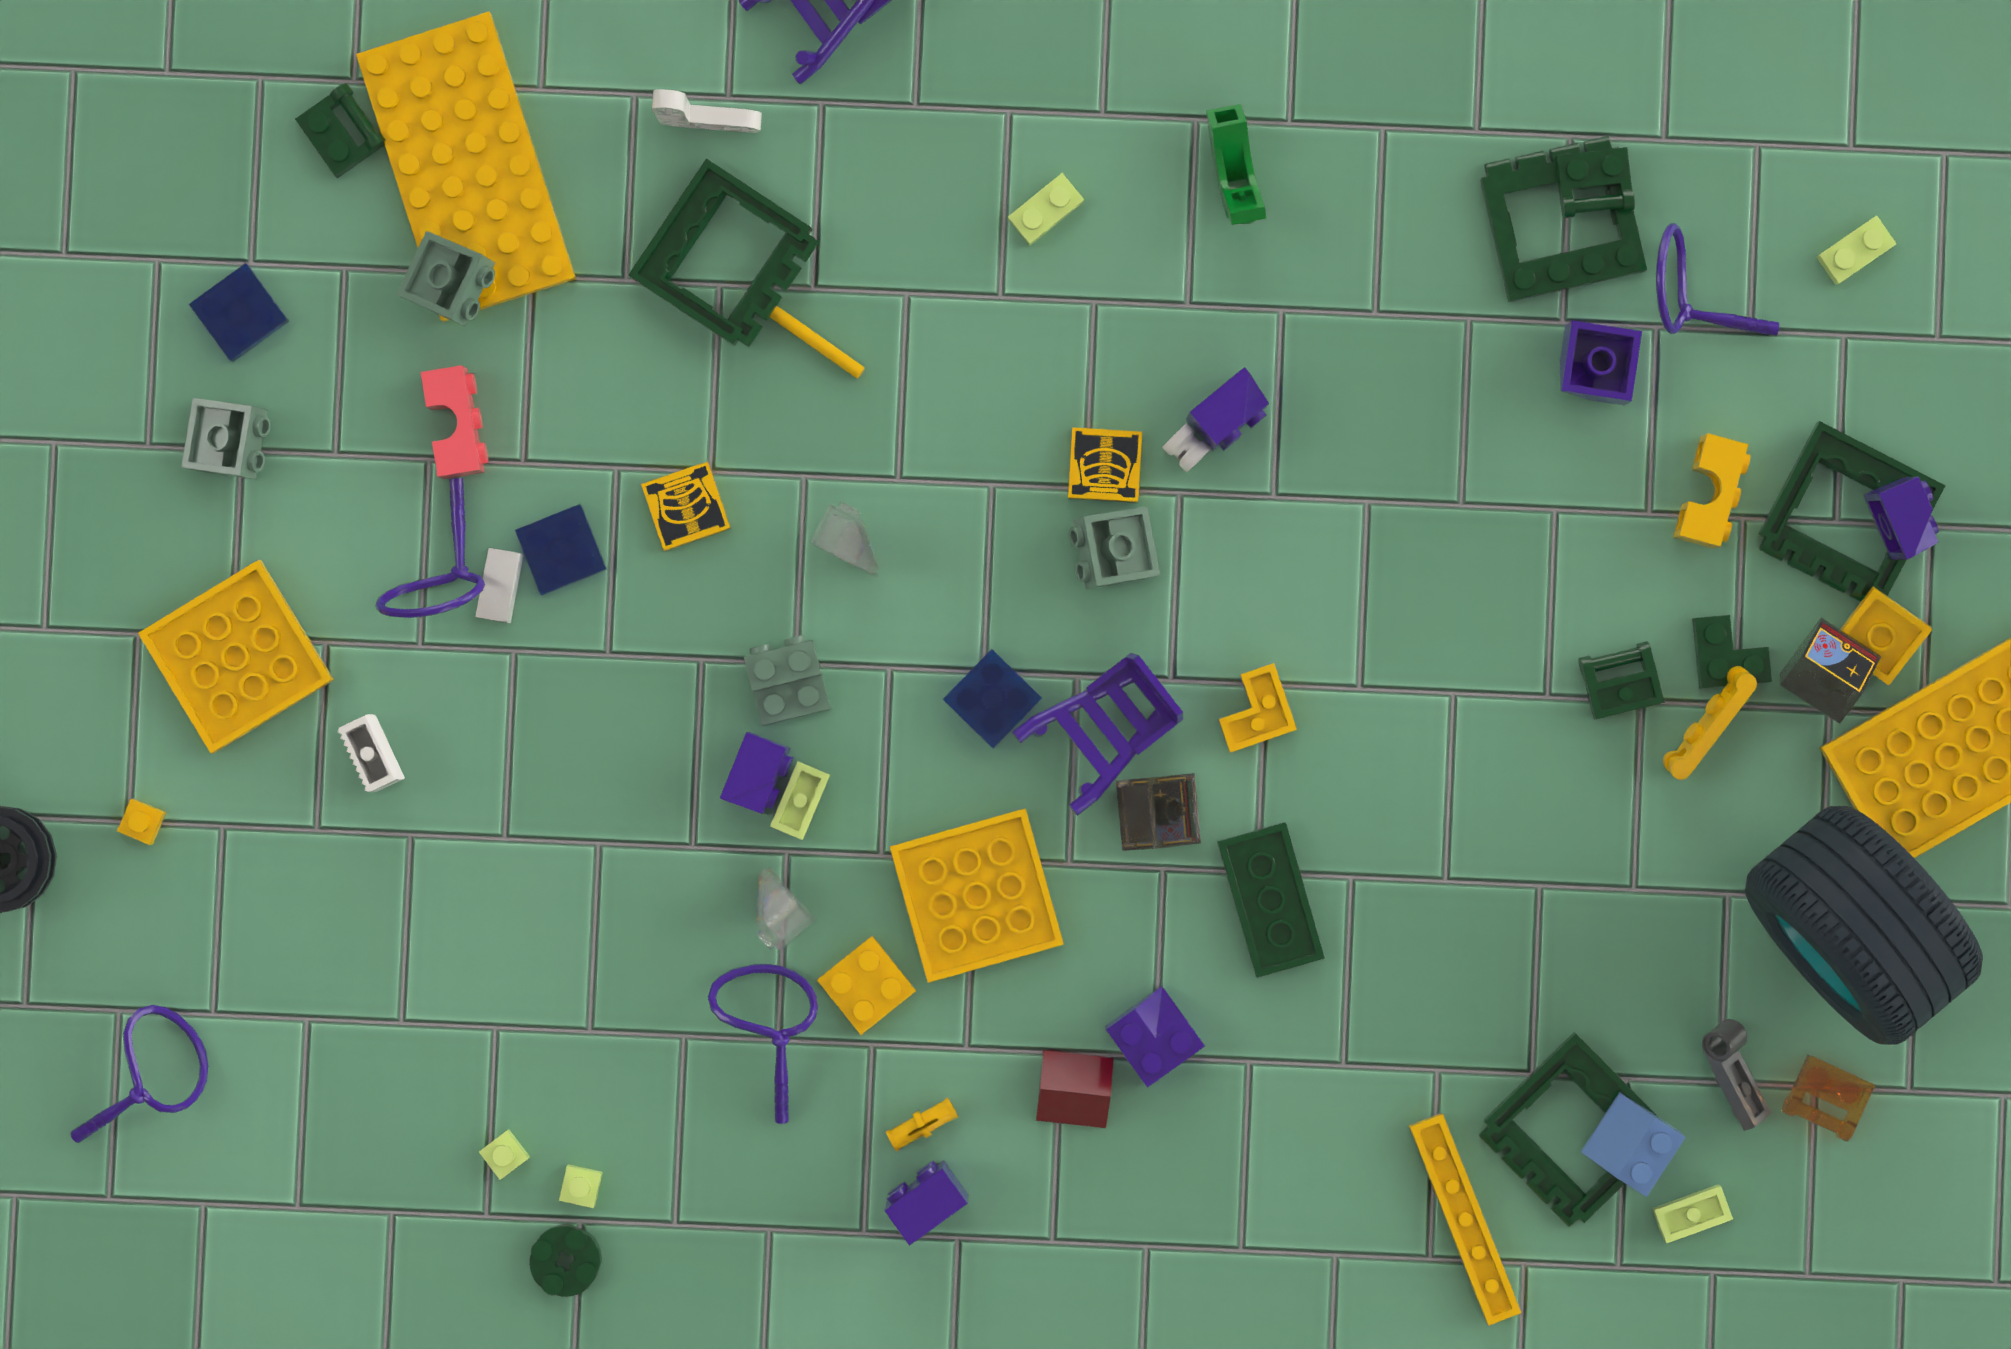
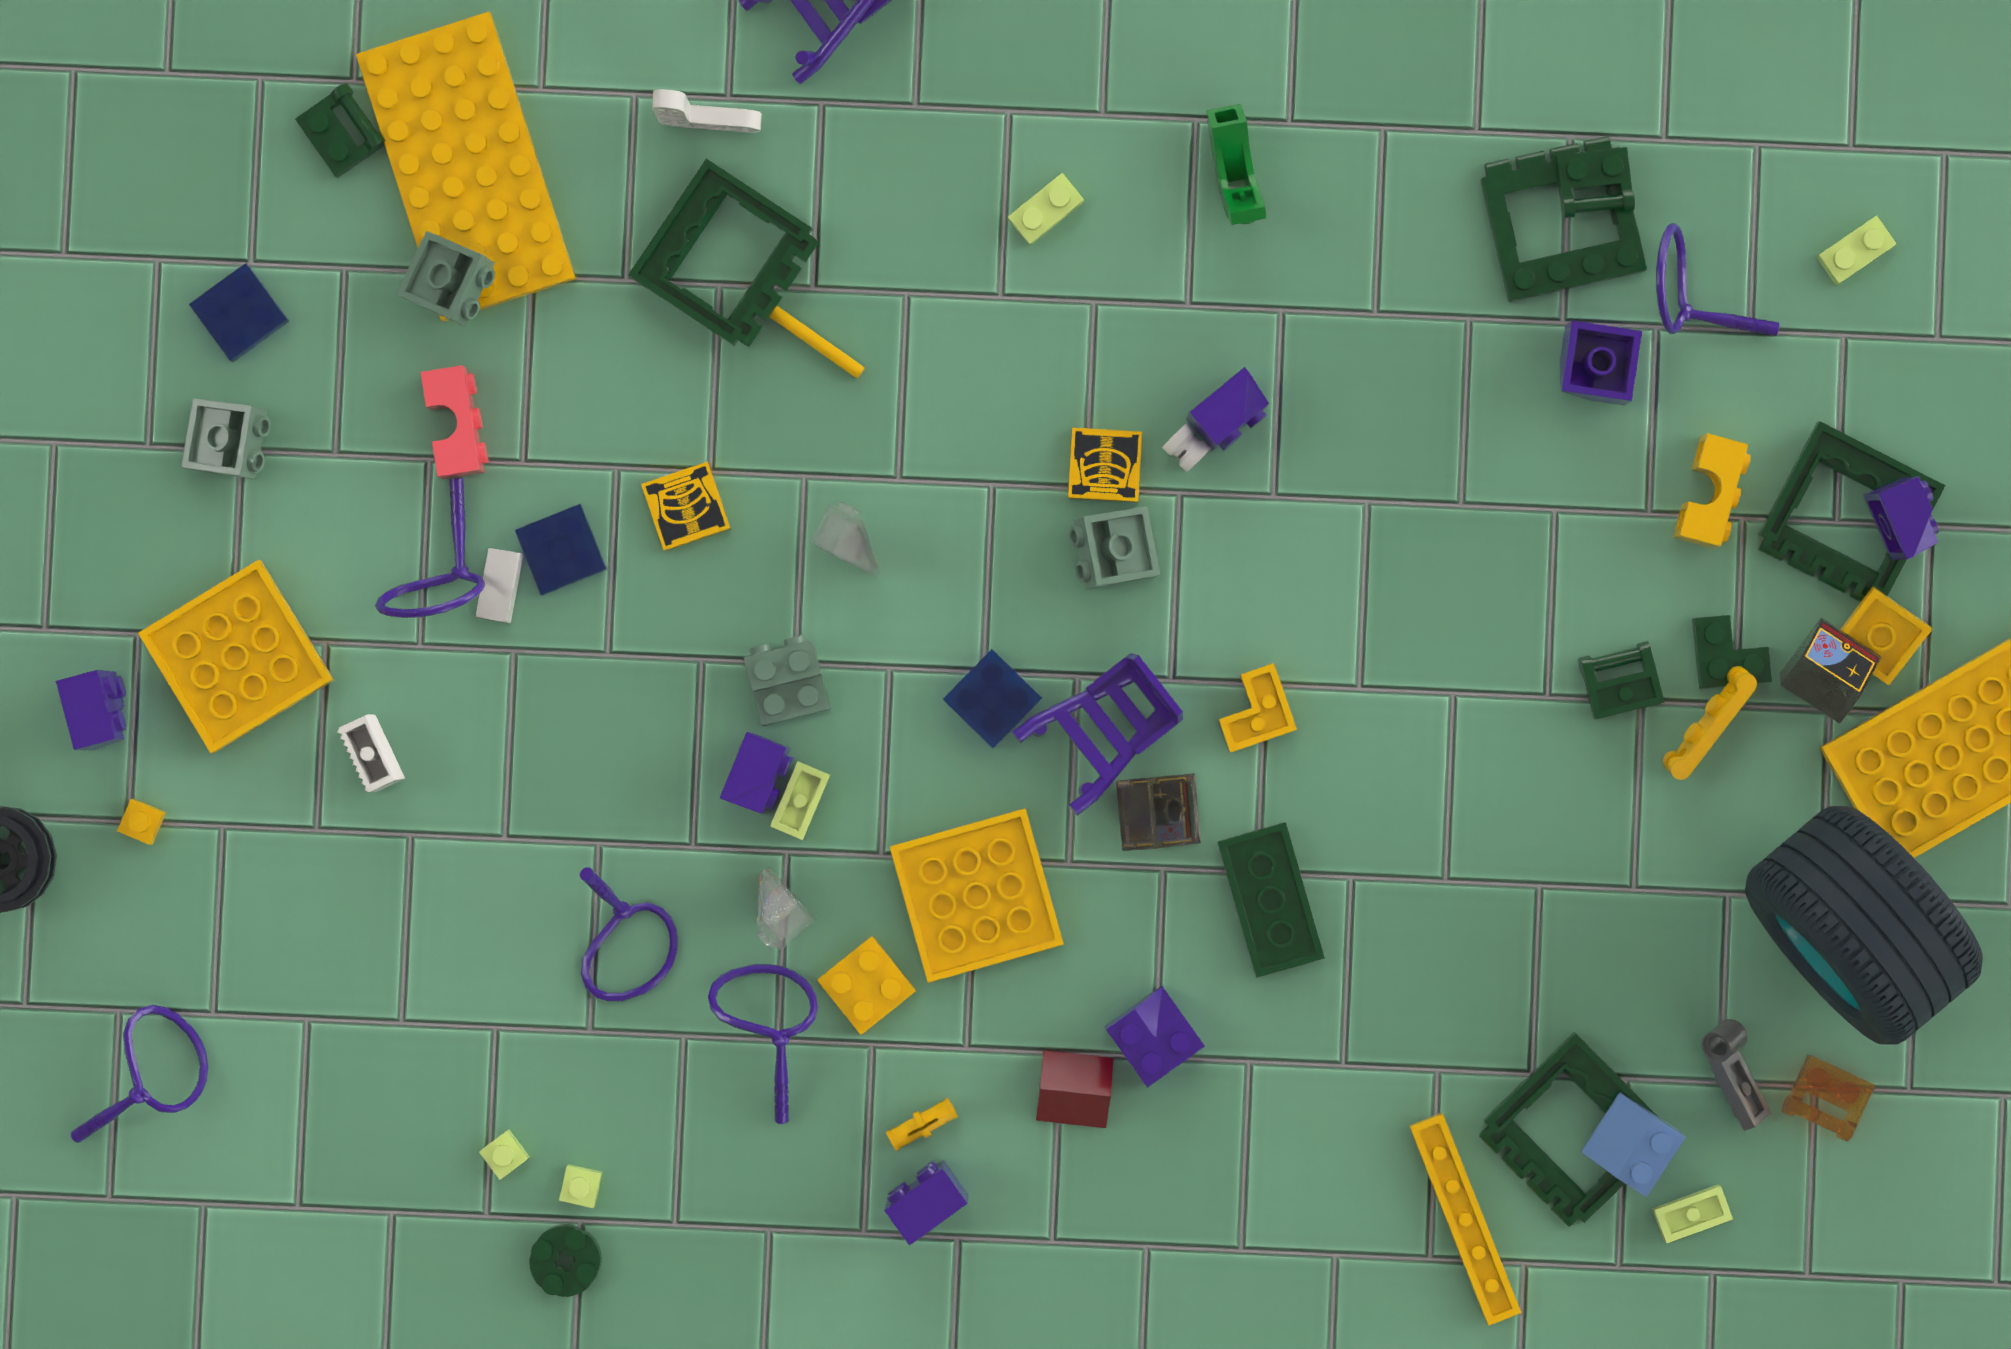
none -> dark purple slope [56,670,126,750]
none -> dark purple piece [580,867,678,1001]

